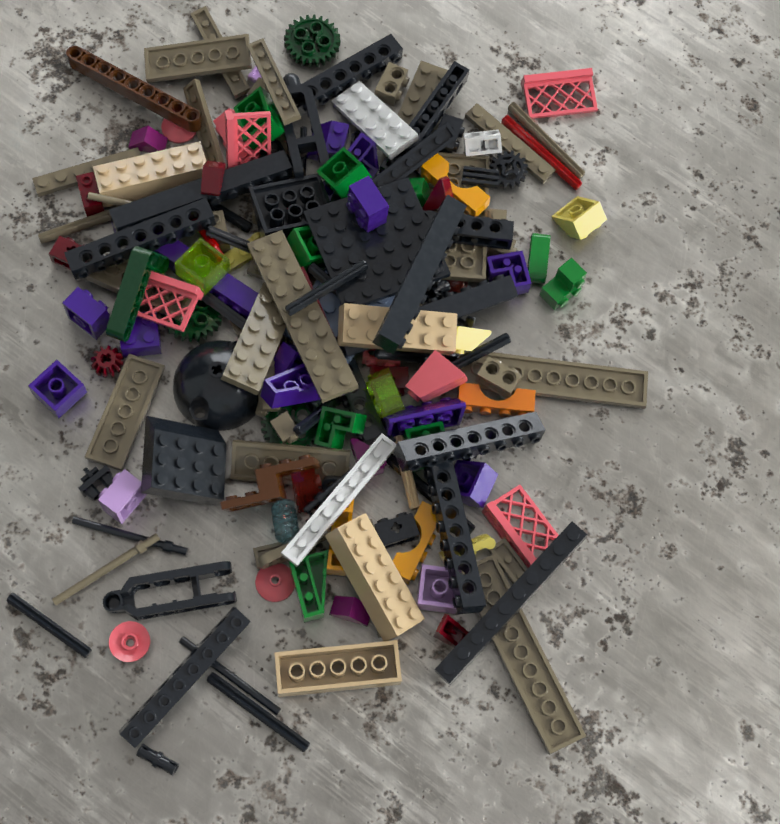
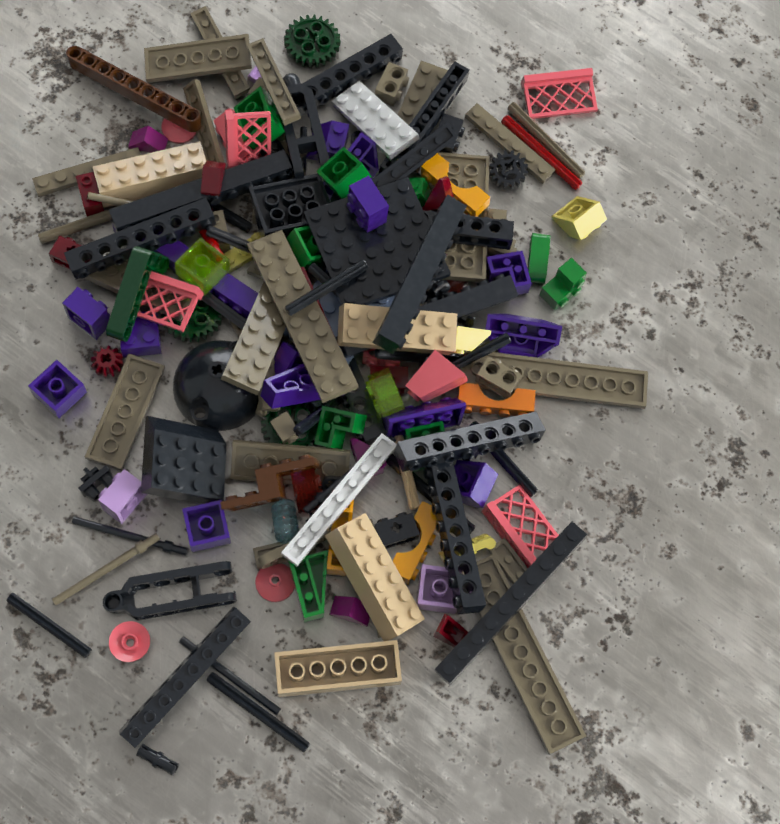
black tile [461,166,500,189] -> none
white brick [463,130,502,156] -> none
none -> dark purple brick [182,500,231,552]
none -> black axle [469,421,538,497]
none -> dark purple wedge [485,314,562,358]

